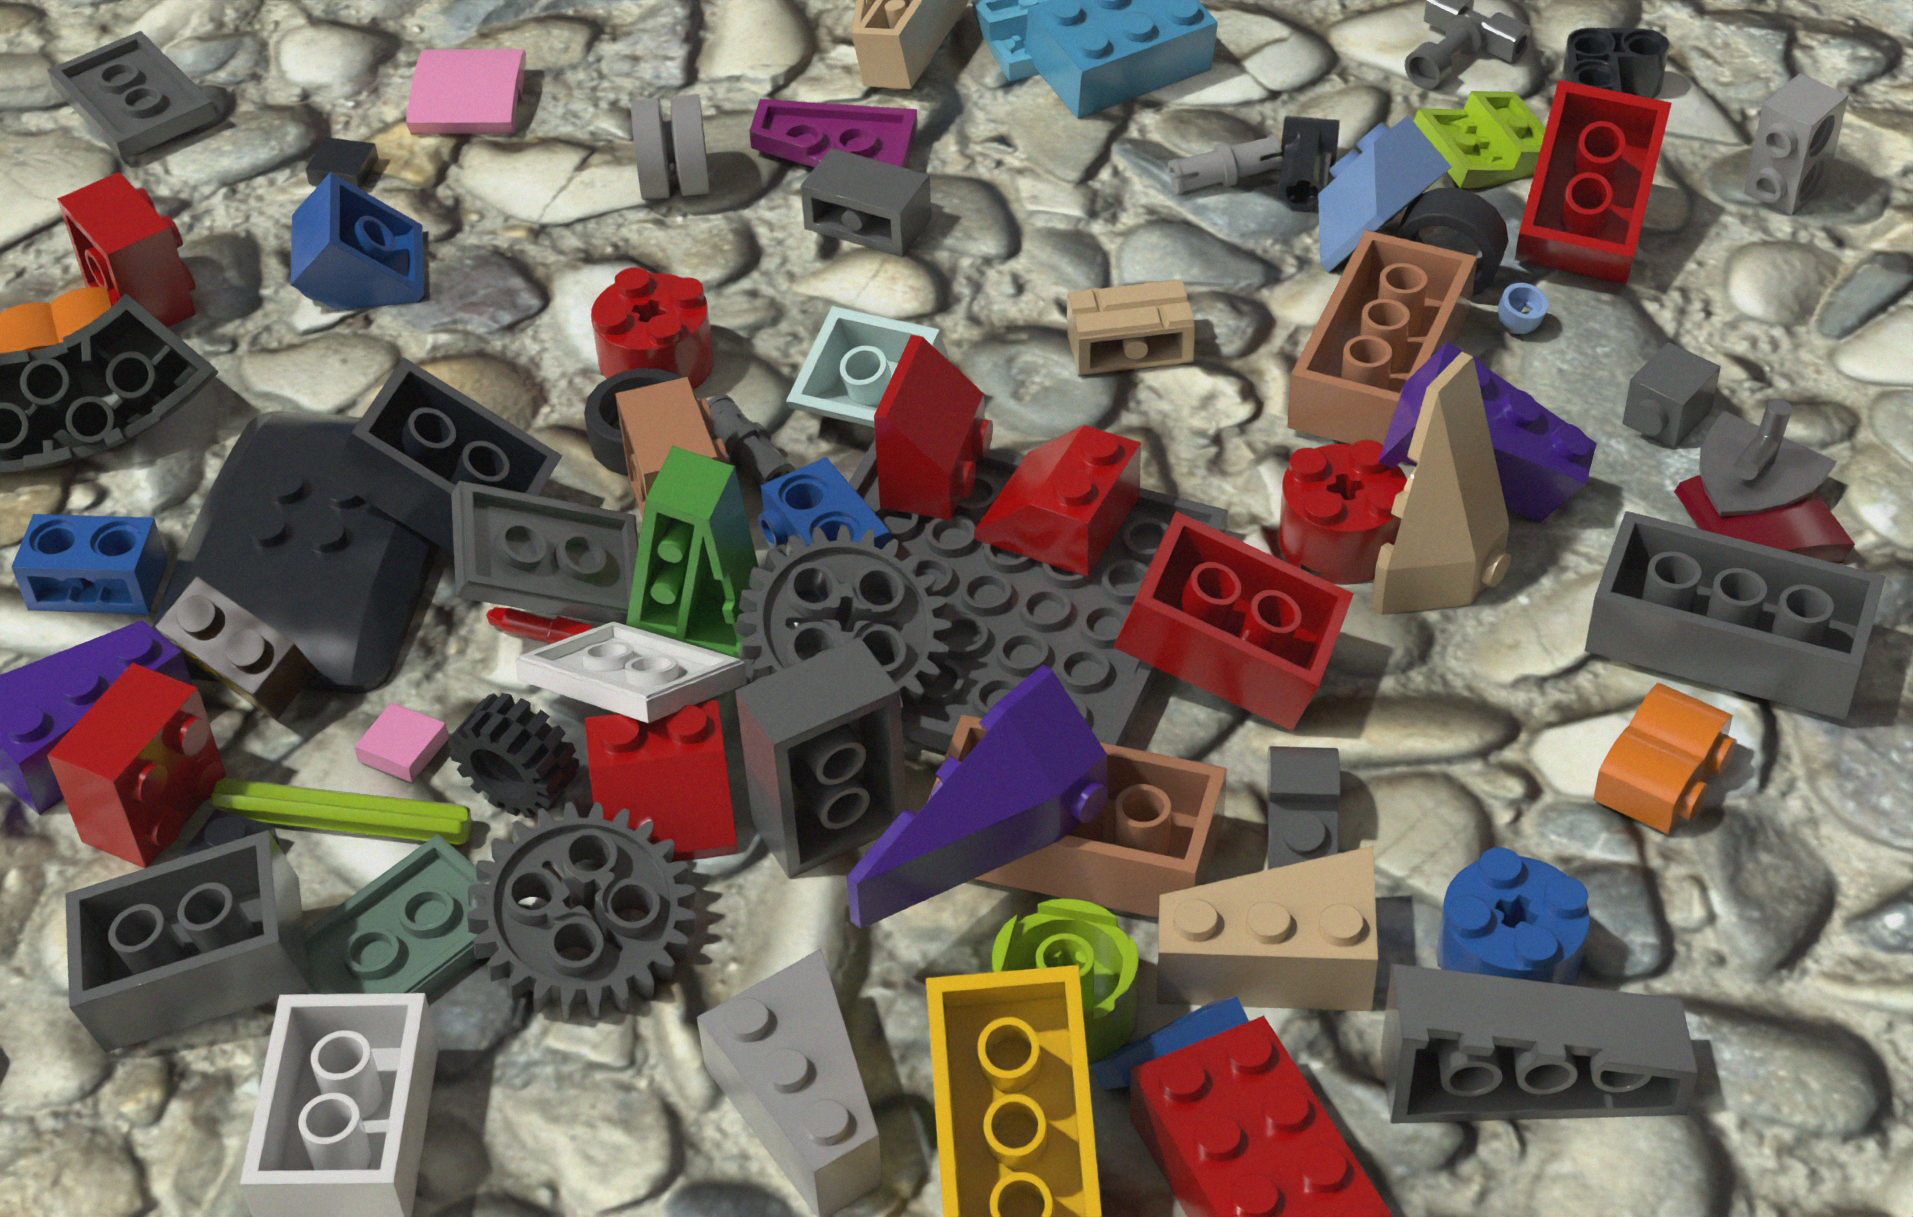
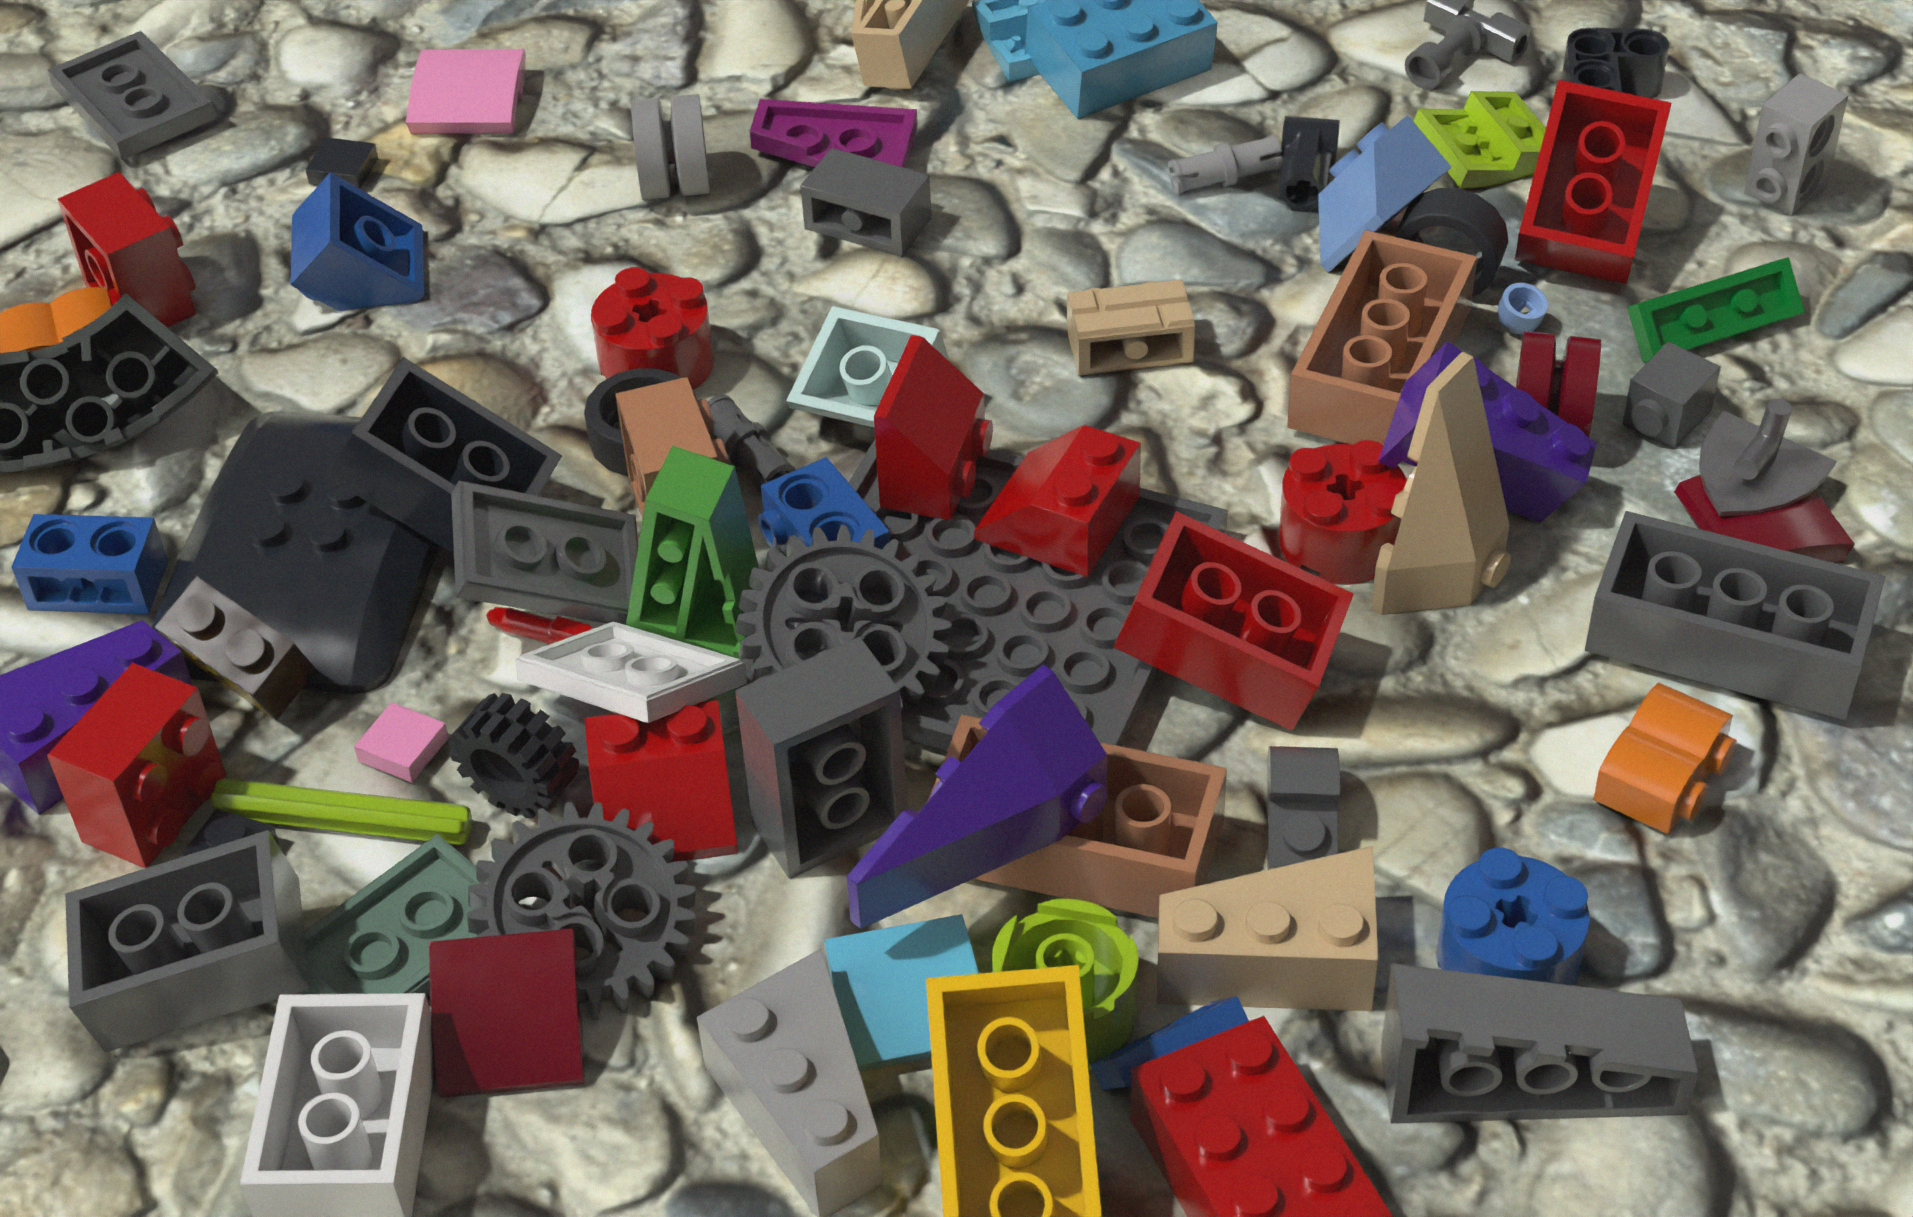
none -> dark red slope [429,928,585,1098]
none -> medium azure slope [824,914,978,1072]
none -> dark red wheel [1516,331,1601,437]
none -> green plate [1627,257,1805,362]

